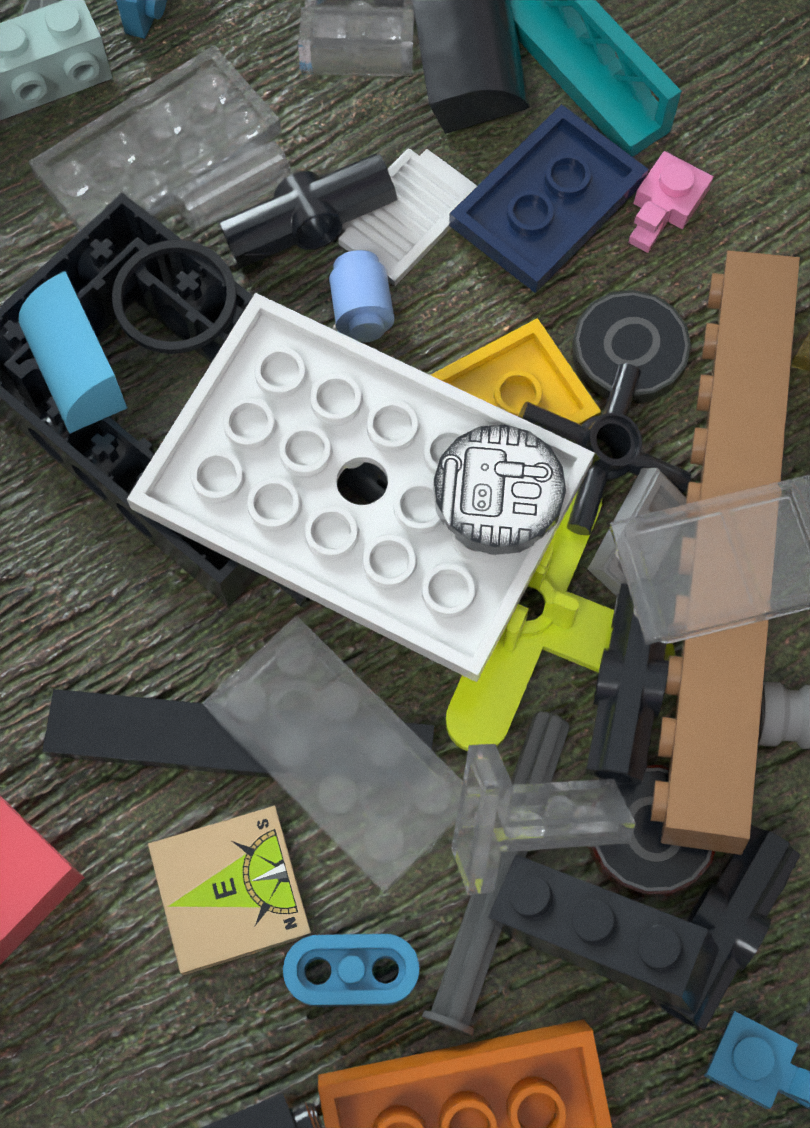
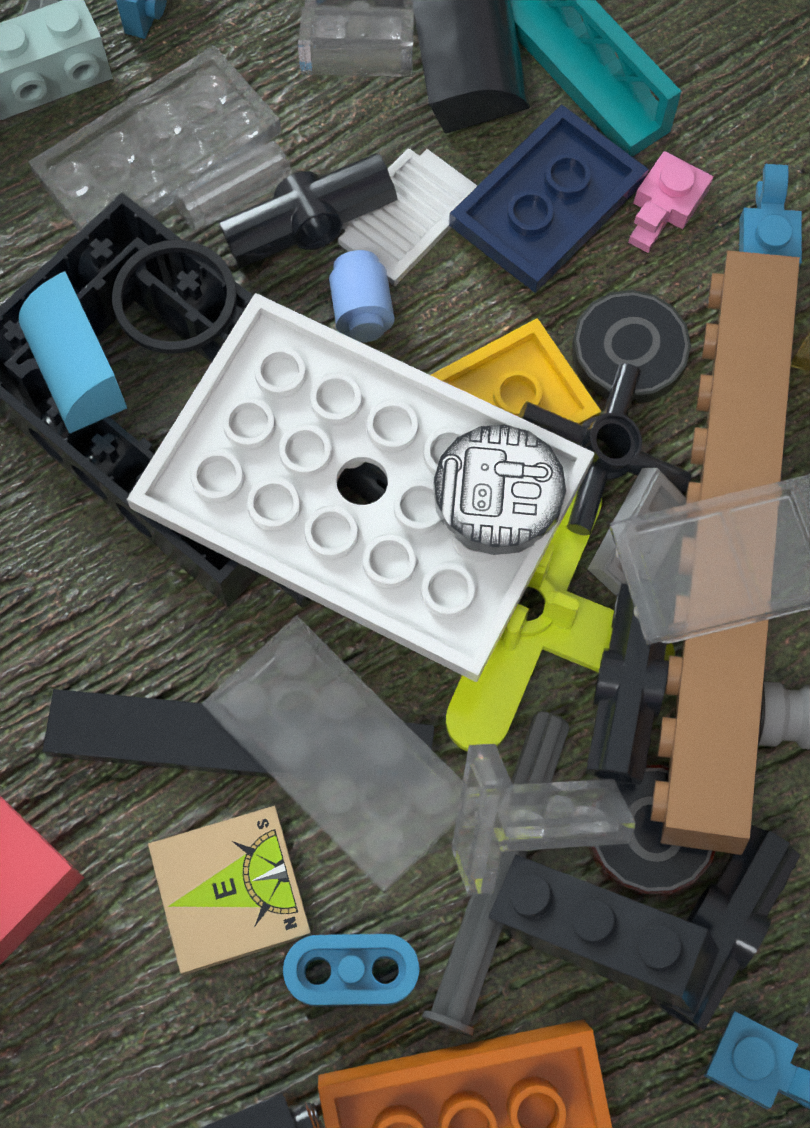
none -> dark azure plate [739,164,802,267]

